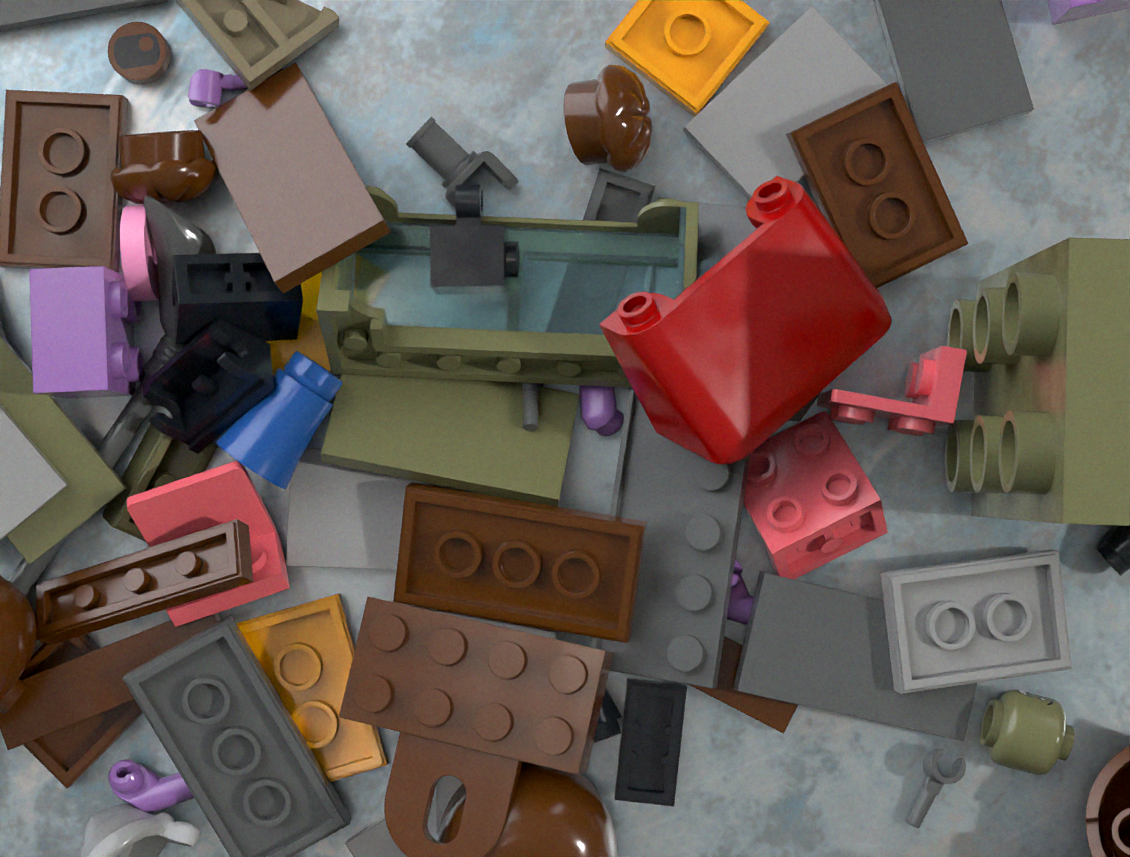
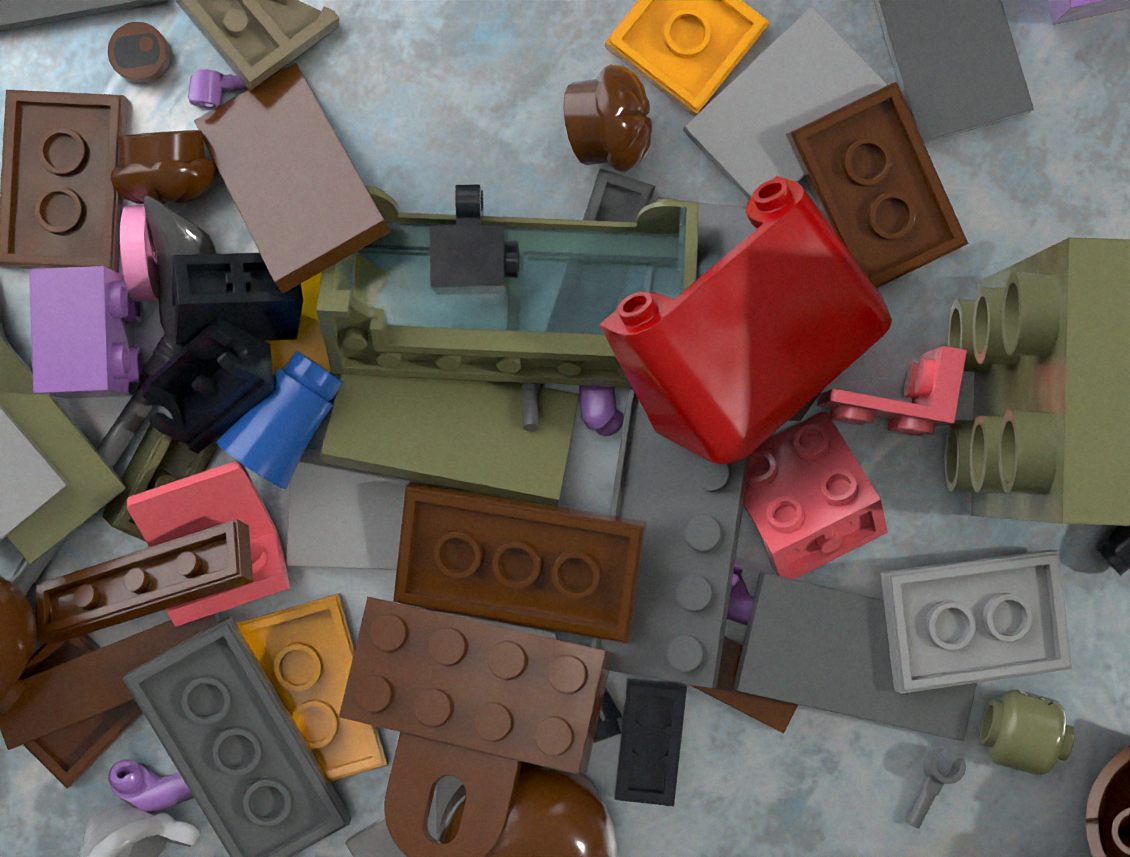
dark grey piece [406,116,519,213] -> none

